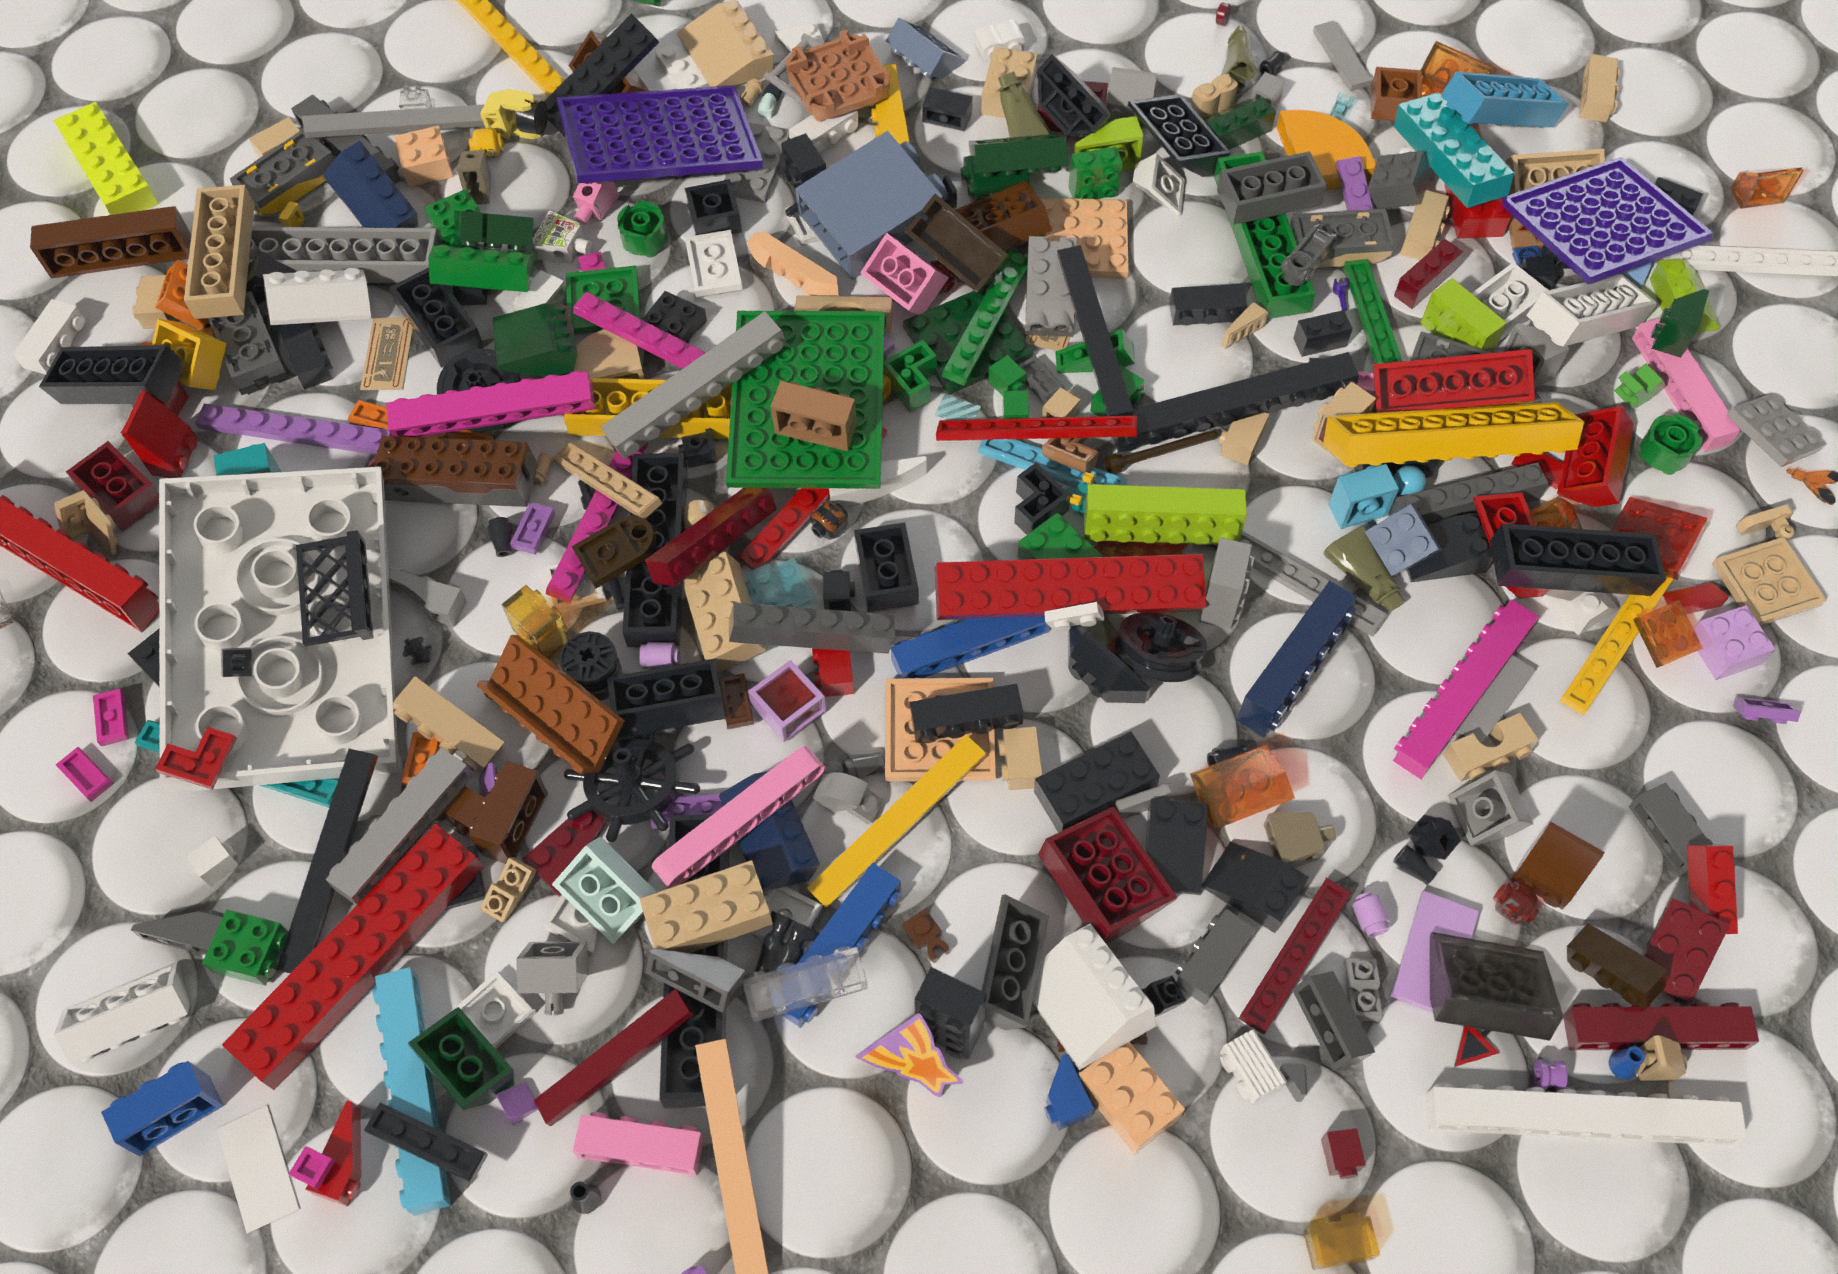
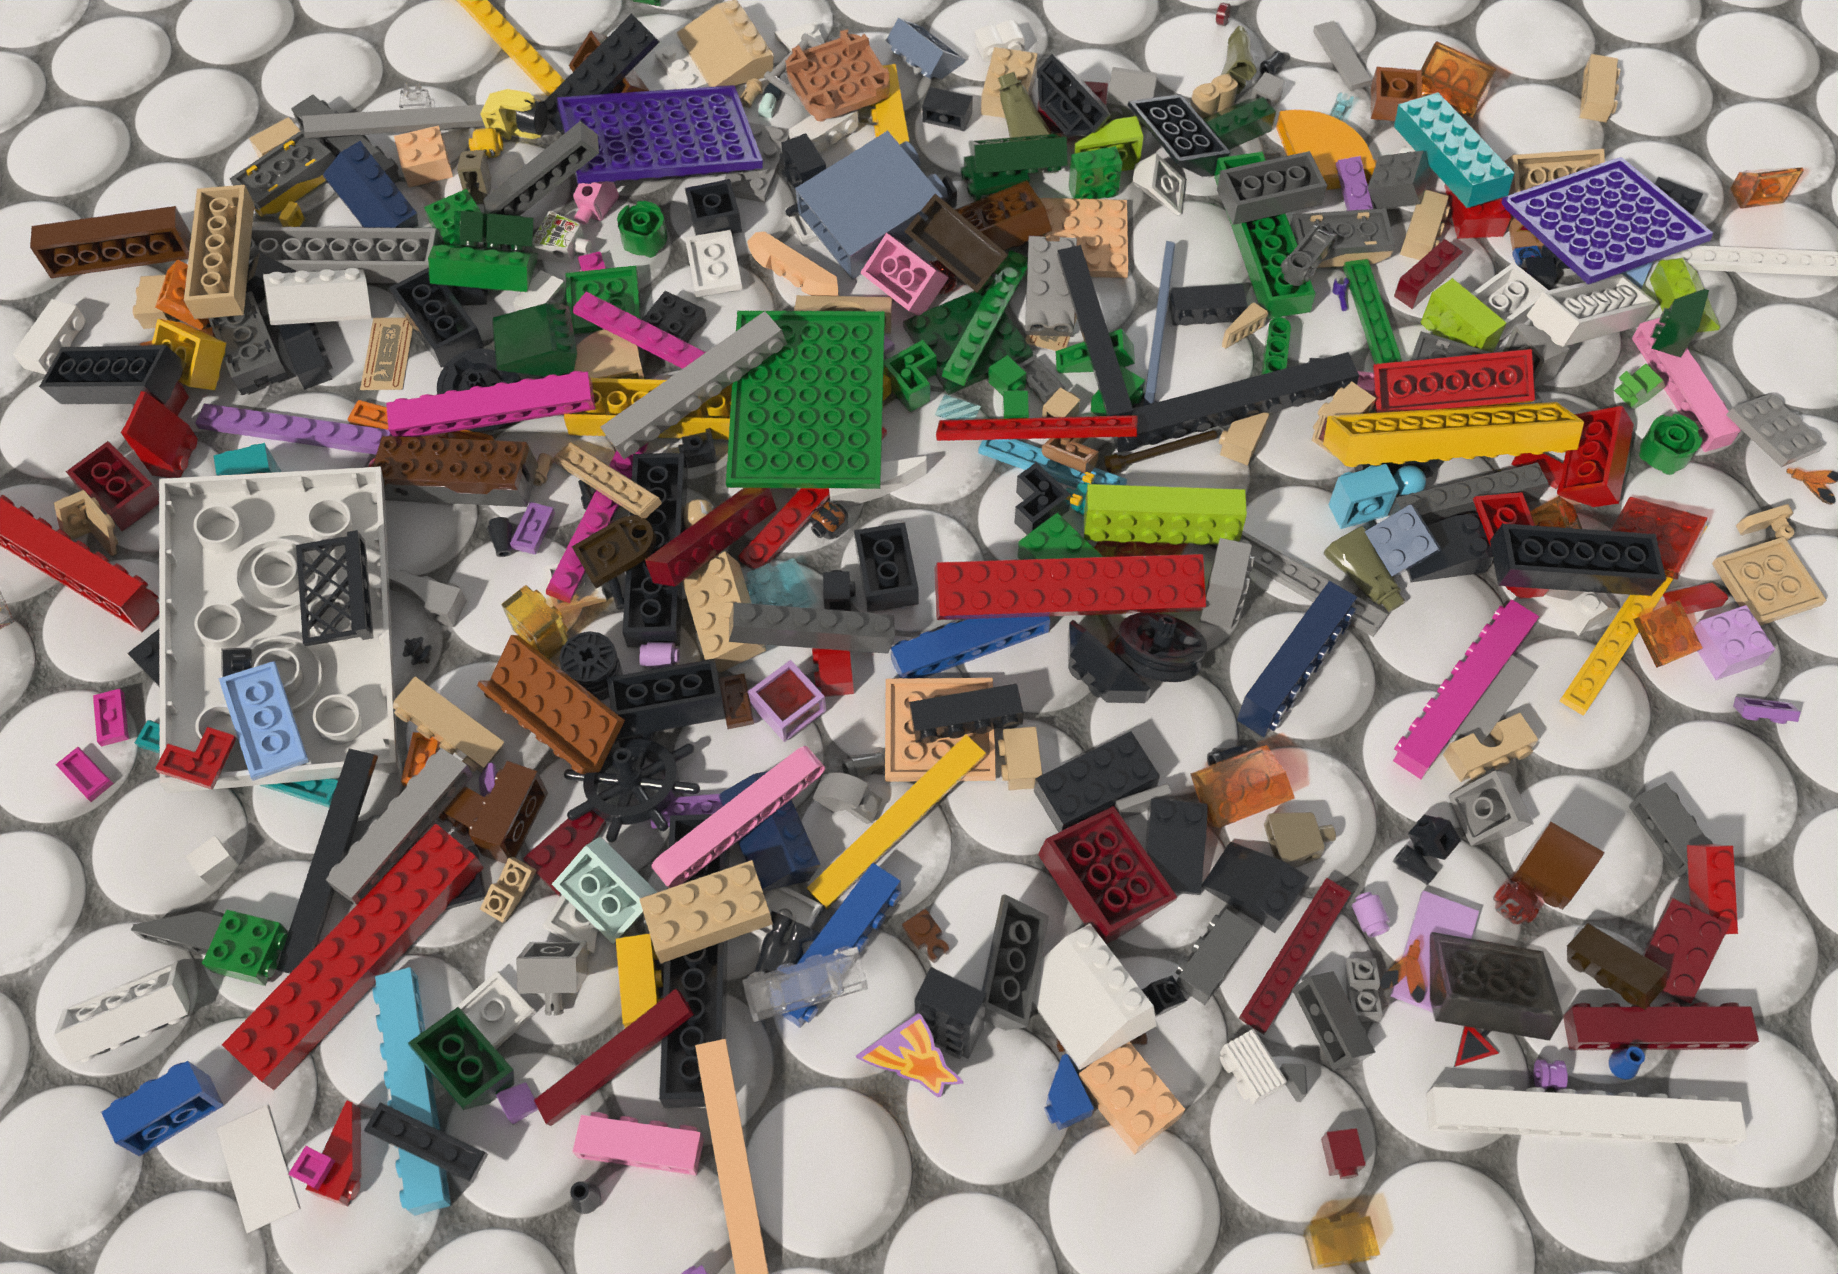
neon yellow brick [53,102,158,215] -> none
dark grey slope [645,949,745,1013] -> none
medium nougat brick [771,381,857,451] -> none
white plate [1044,602,1104,631] -> none
black brick [1293,310,1353,357] -> none
dark azure brick [1441,71,1569,128] -> none
tan slope [1638,1036,1687,1082] -> none
none -> light blue tile [218,661,309,781]
none -> dark grey brick [484,121,599,216]
none -> yellow brick [616,933,664,1028]
none -> sand blue tile [1143,241,1175,406]
none -> green beam [1261,317,1291,375]
none -> clear orange piece [1380,939,1425,1003]

